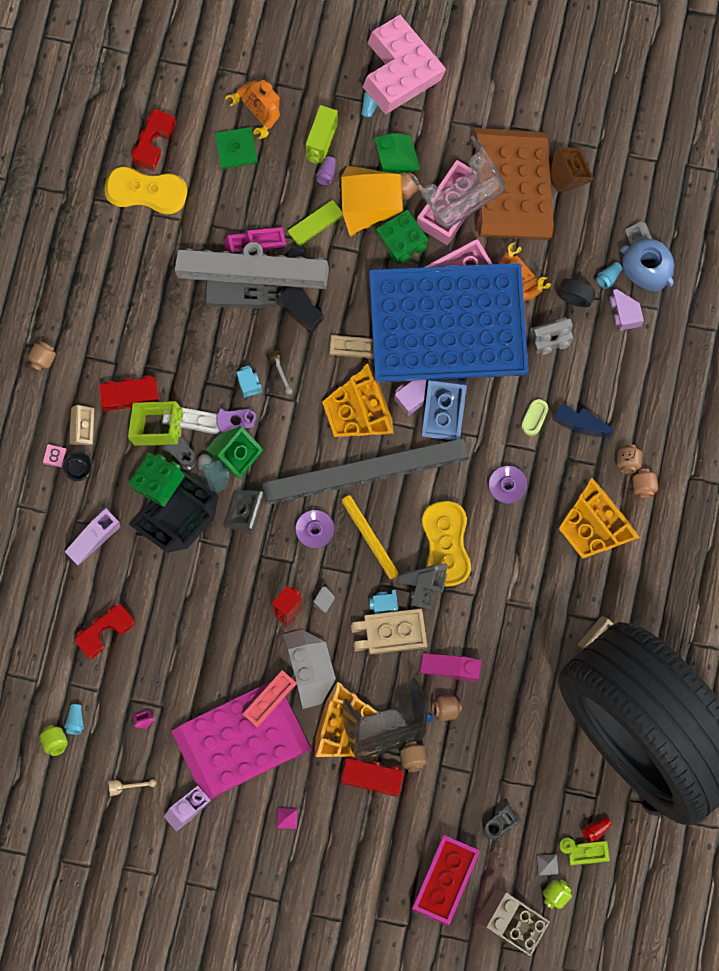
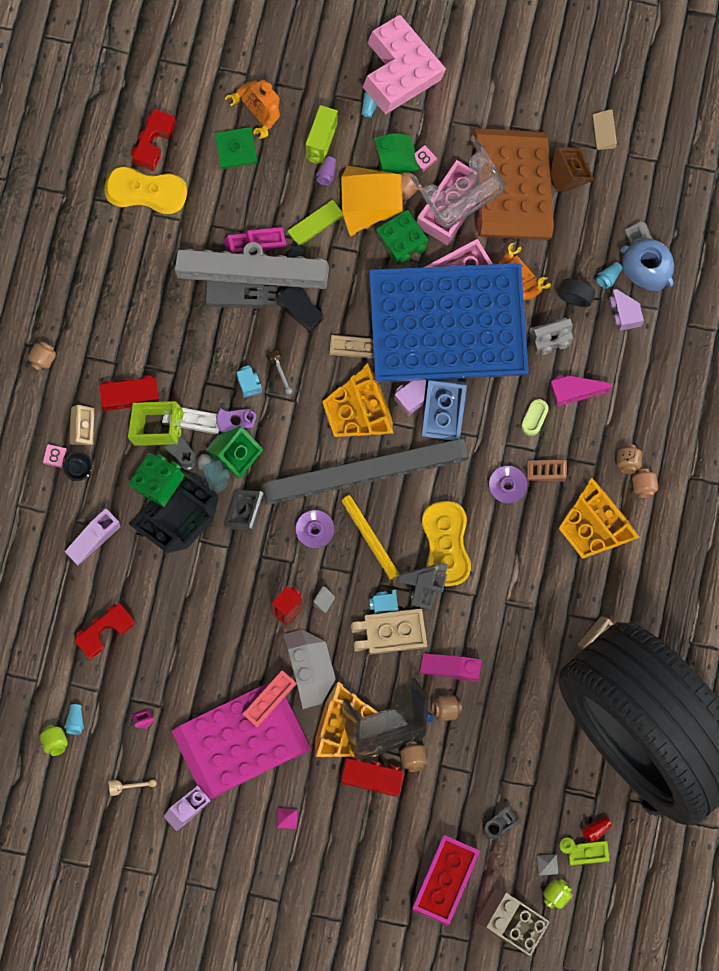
dark blue slope [553,403,614,438] -> none
none -> bright pink tile [415,146,437,172]
none -> nougat slope [527,460,567,482]
none -> dark pink slope [550,375,612,407]
none -> tan slope [593,110,617,150]

